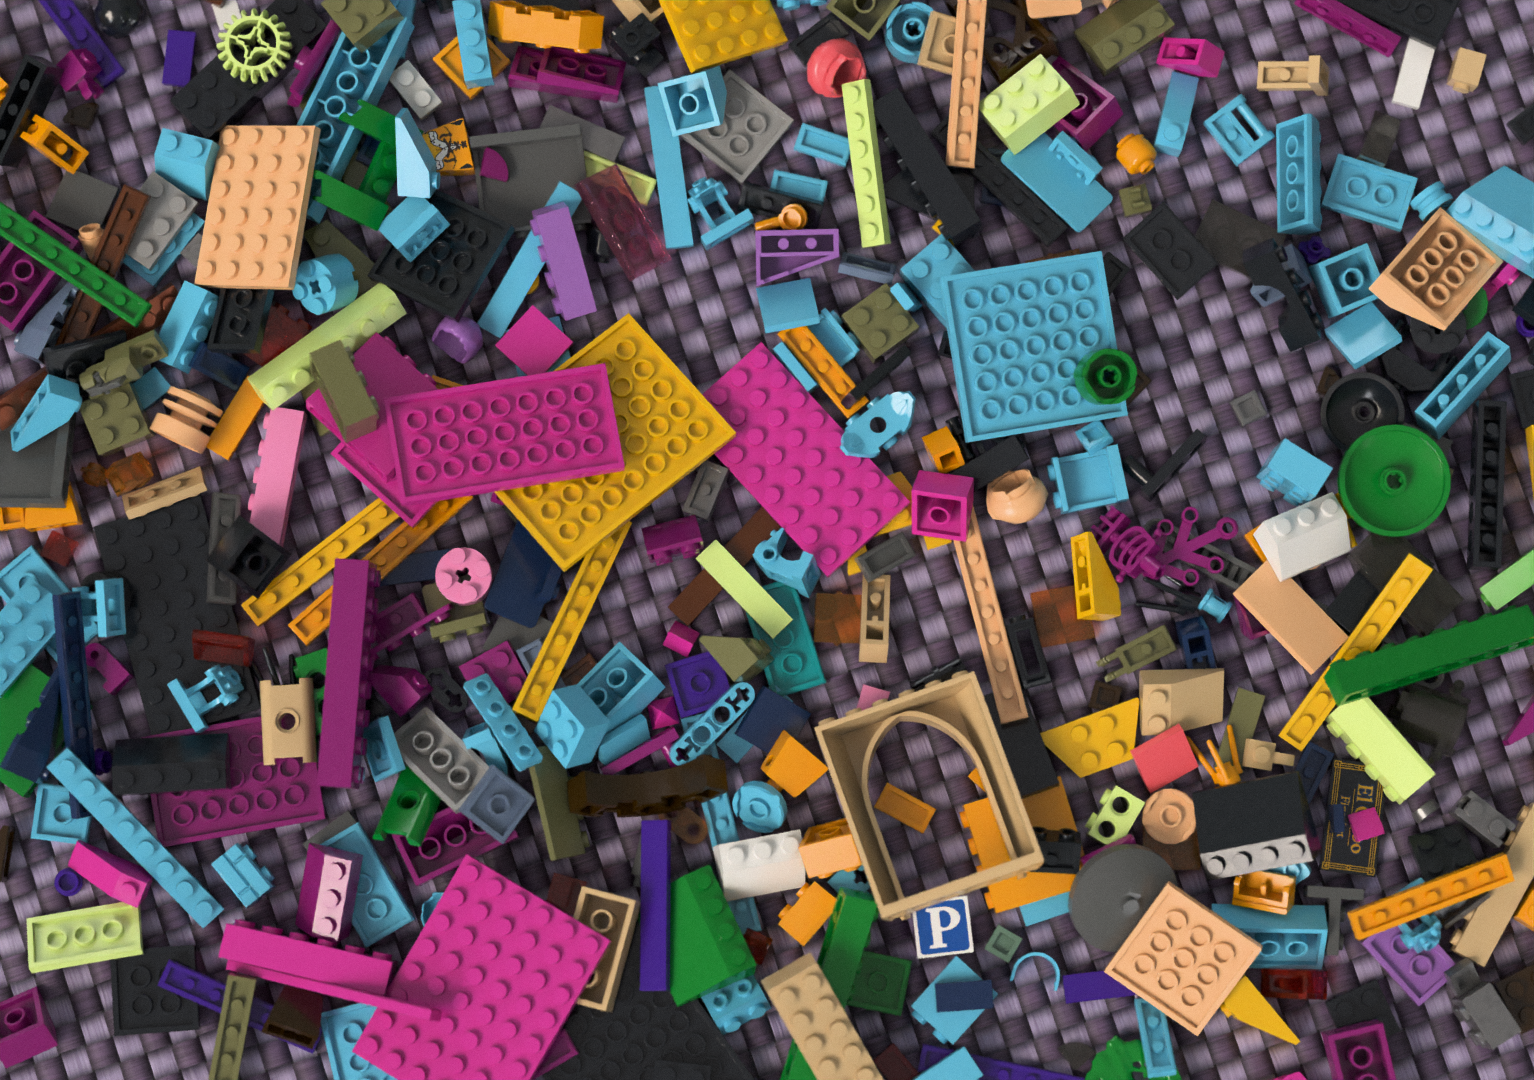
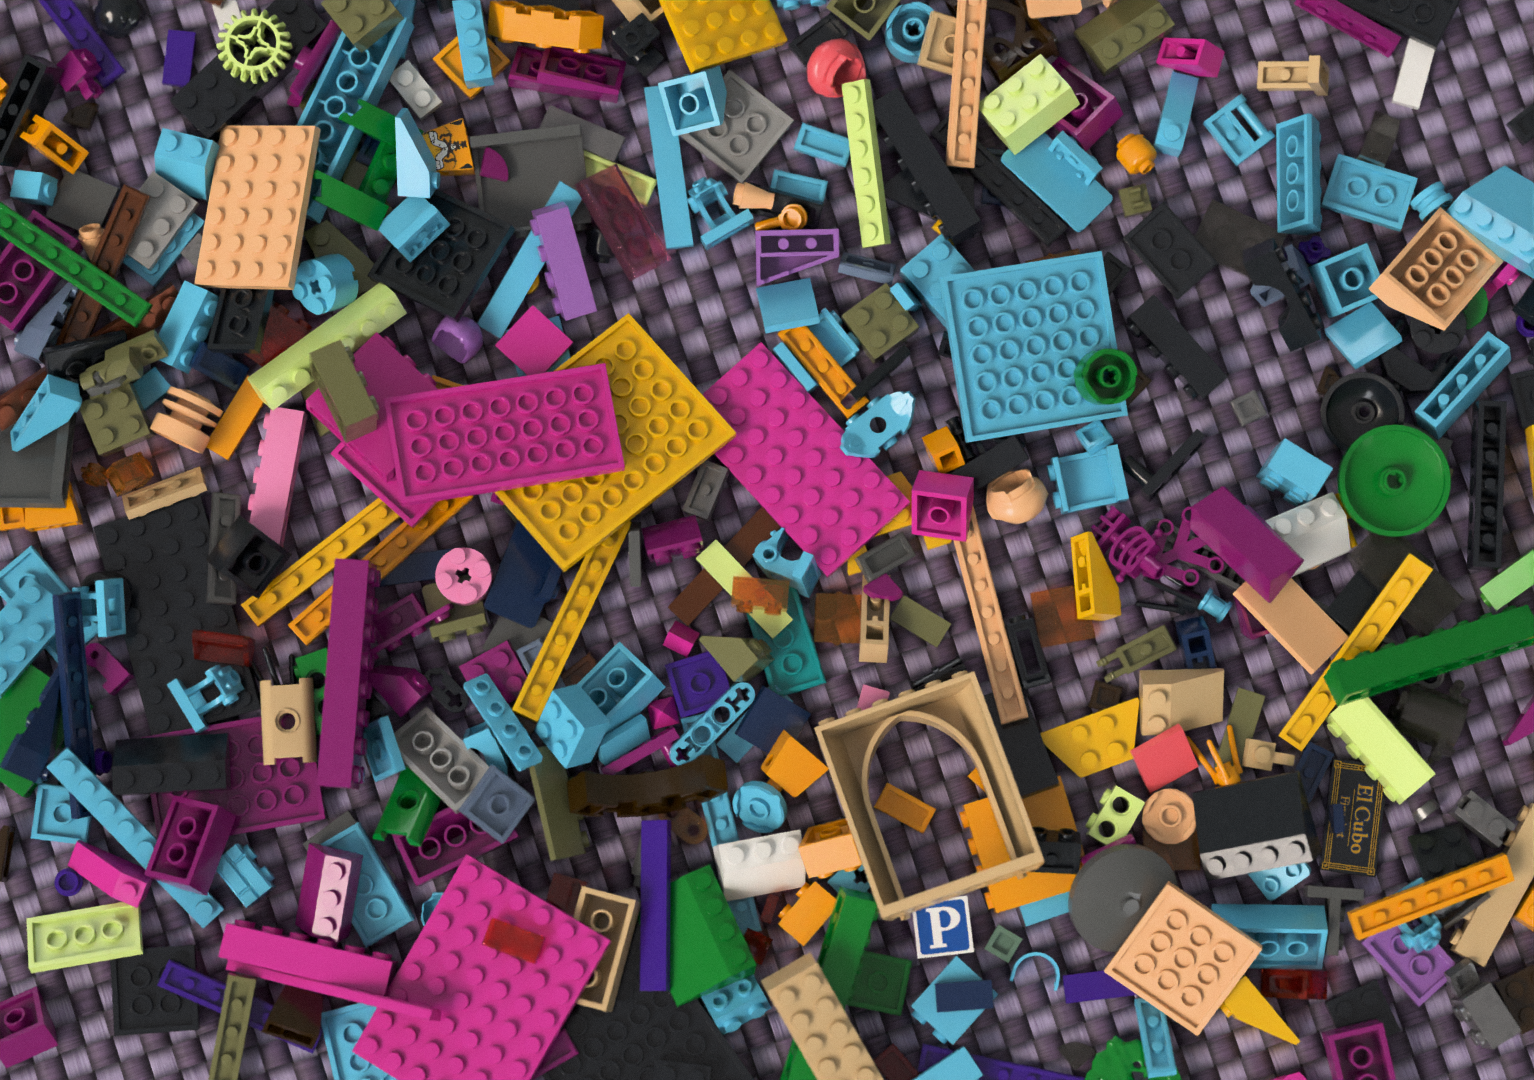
clear red tile [40,530,79,567] -> none
light orange hinge [1232,870,1296,915] -> none
dark pink slope [1347,807,1385,842] -> none
tan brick [1446,47,1486,93] -> none
none -> medium azure brick [10,170,58,206]
none -> magenta slope [144,795,236,896]
none -> clear red tile [482,917,546,964]
none -> dark grey tile [628,522,643,587]
none -> clear orange brick [731,576,790,616]
none -> light nougat cone [733,181,775,210]
none -> clear red tile [760,894,779,924]
none -> magenta tile [863,573,903,601]
none -> olive tile [889,595,951,648]
none -> black brick [1126,295,1228,402]
none -> magenta slope [1190,486,1305,603]

